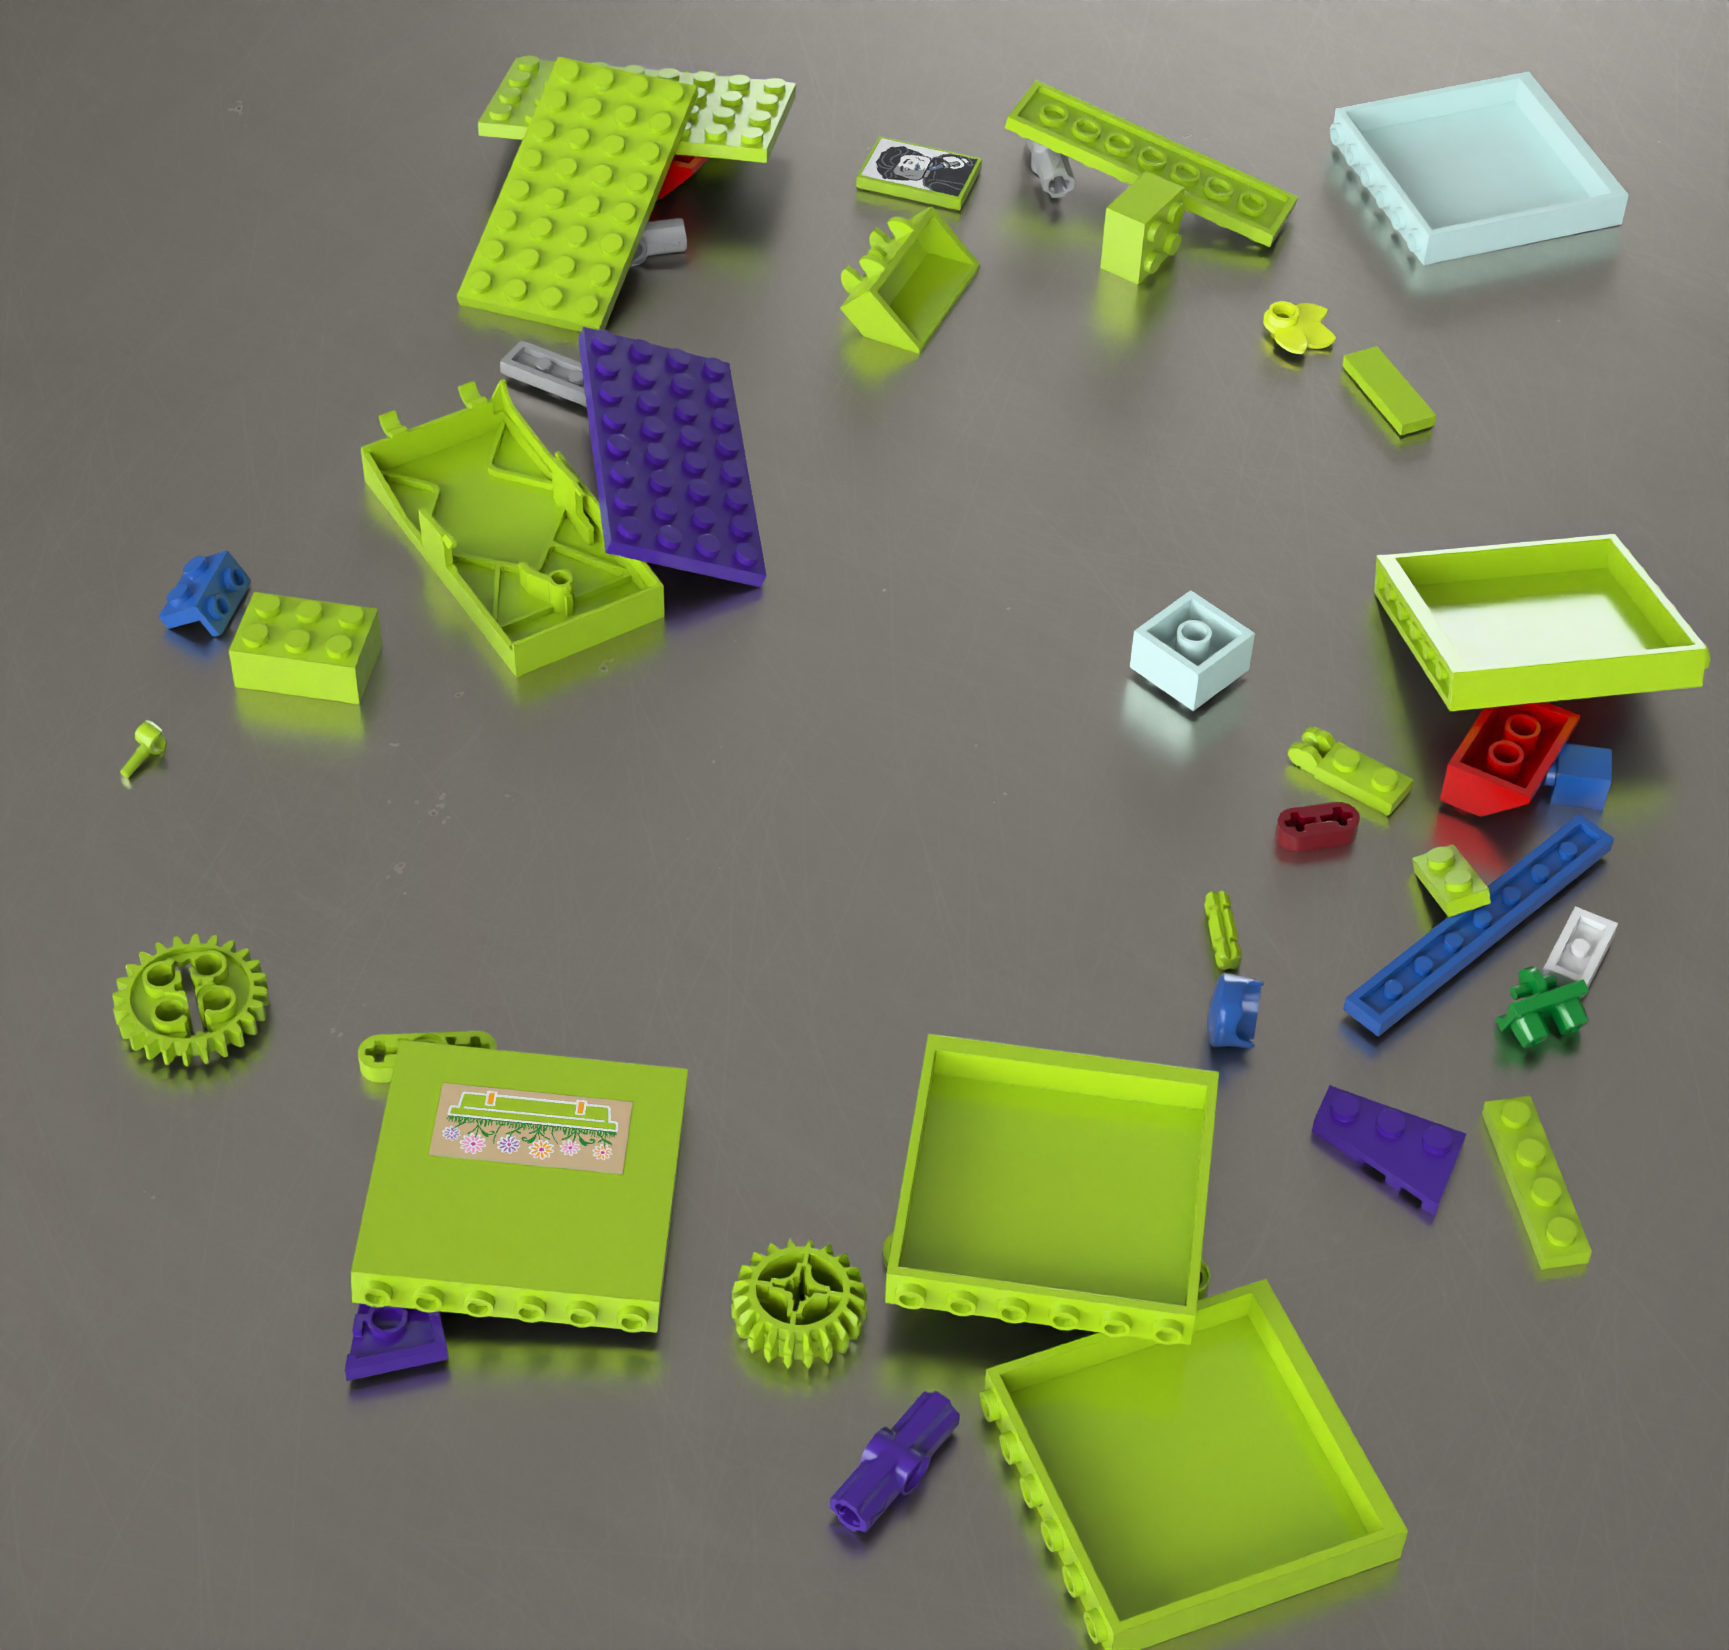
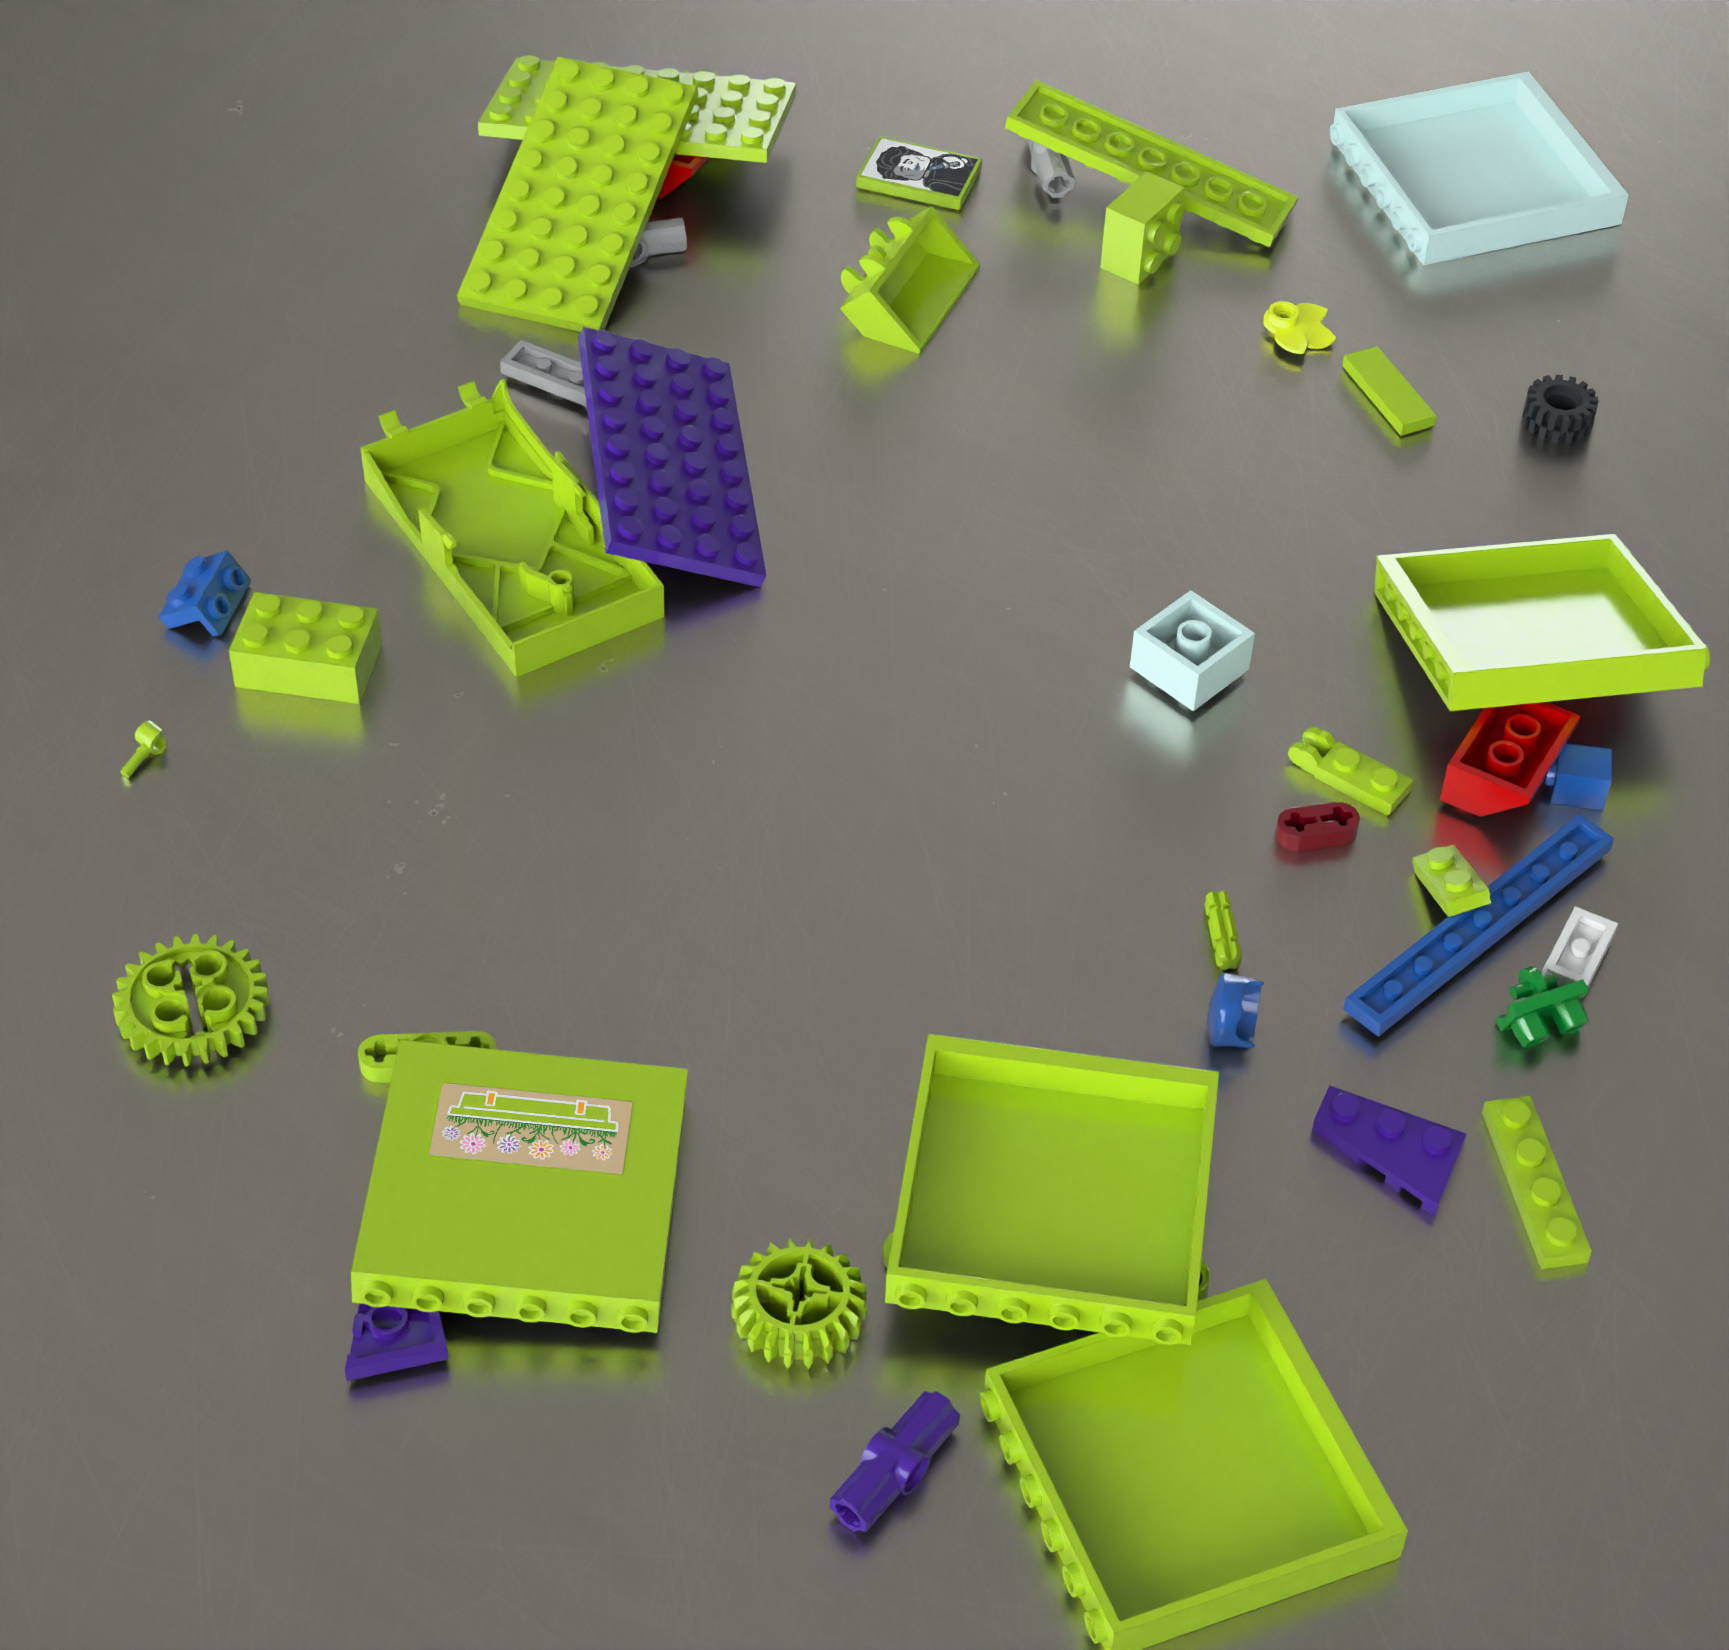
none -> black tyre [1522,374,1599,444]

